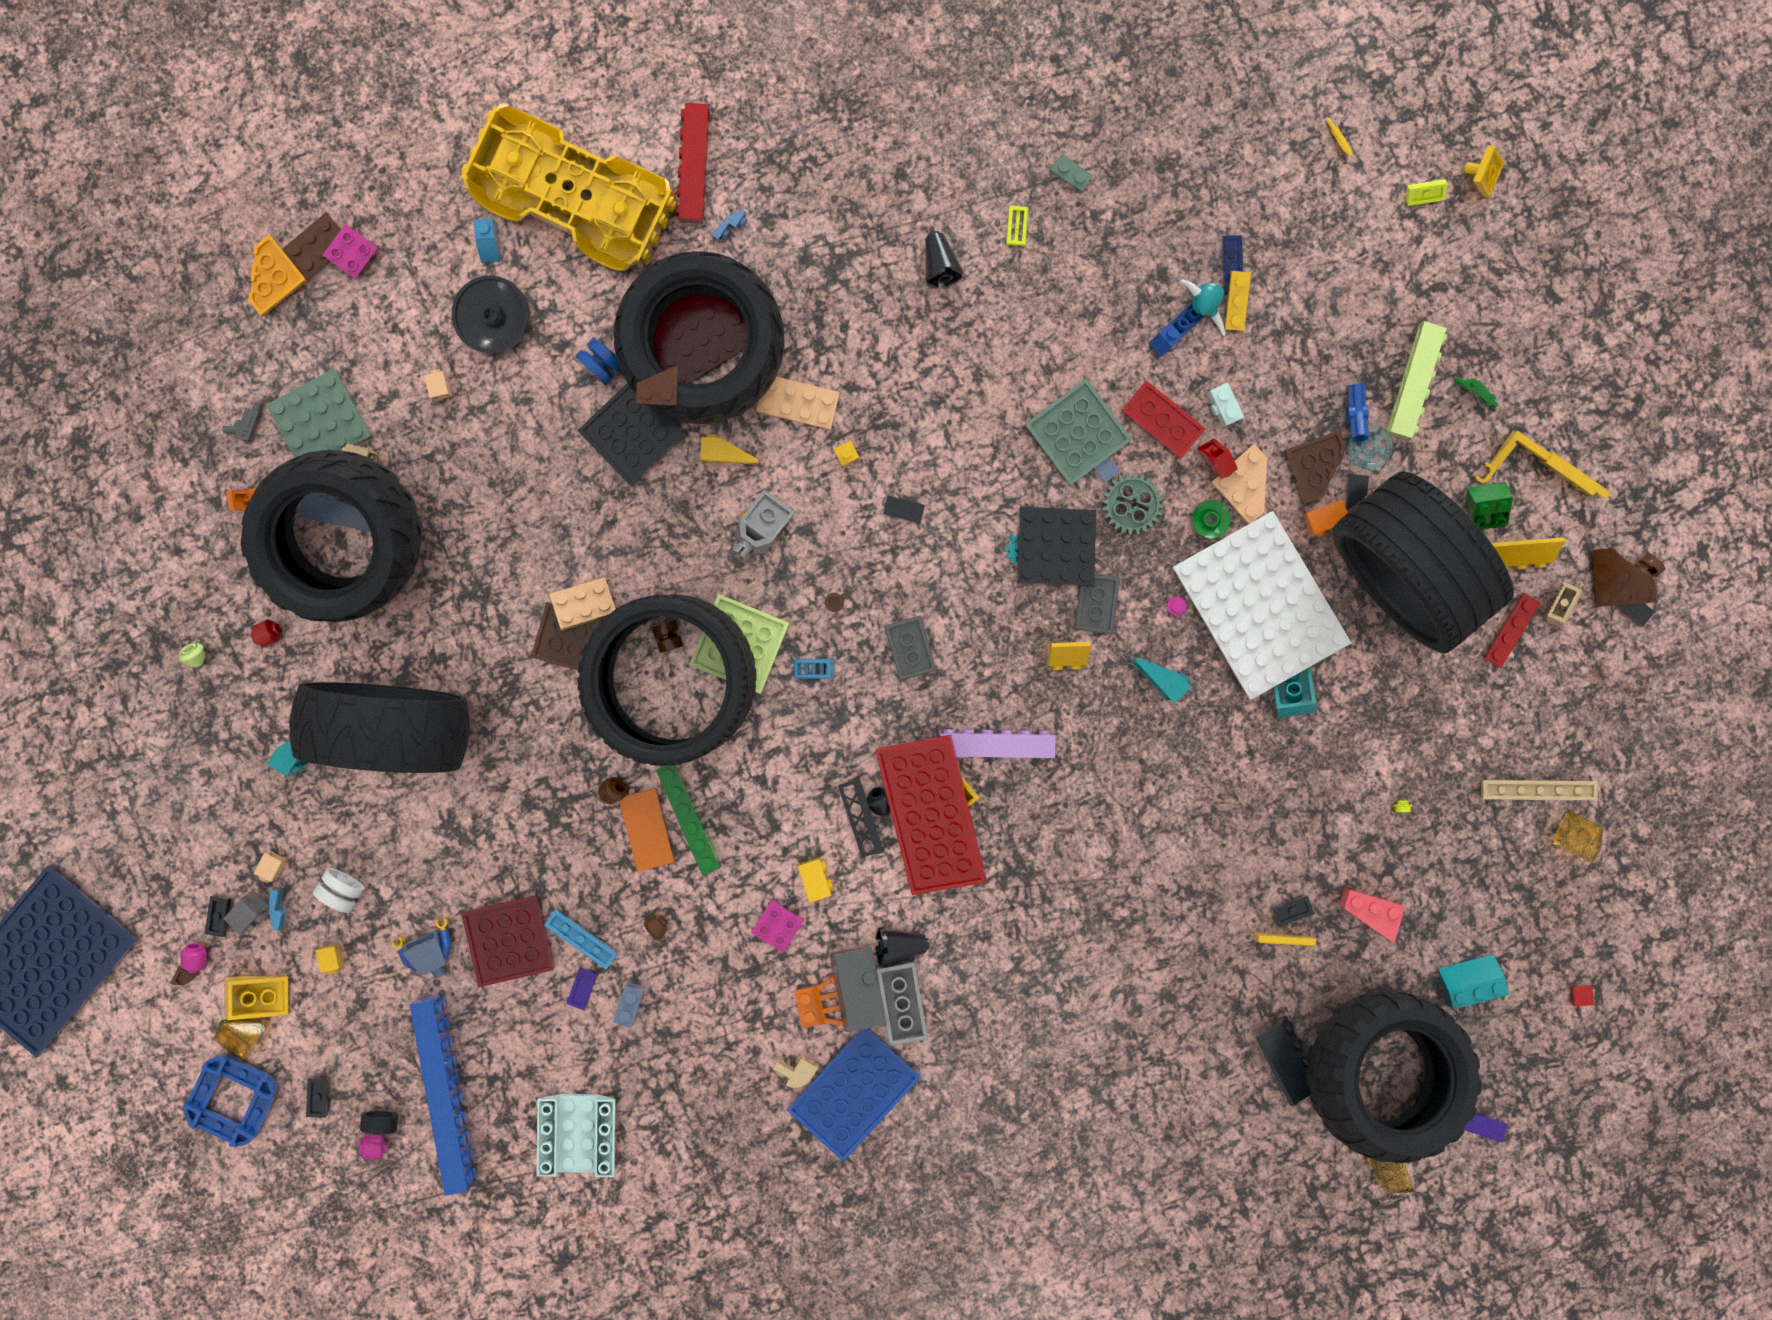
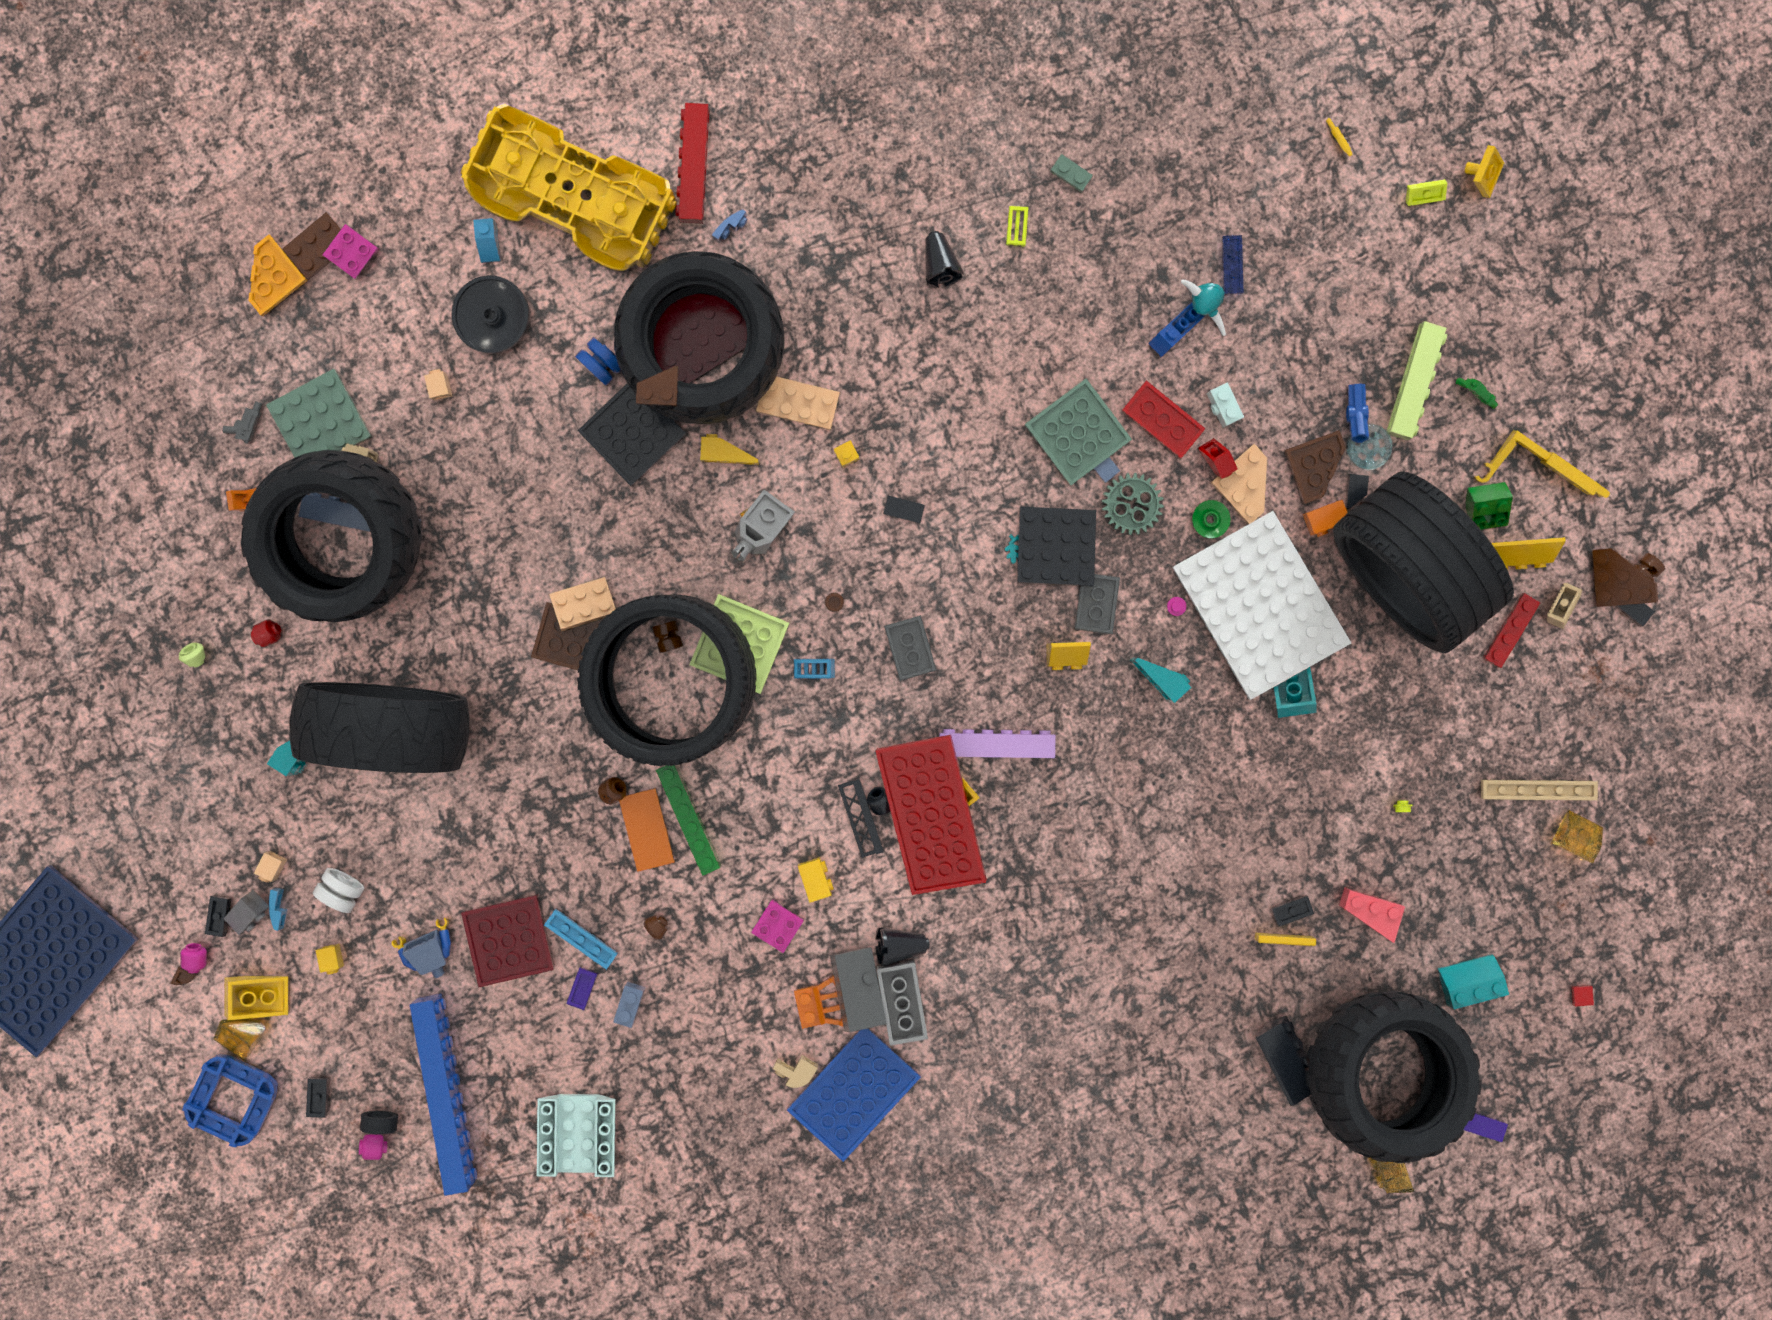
yellow plate [1224,271,1251,331] -> none

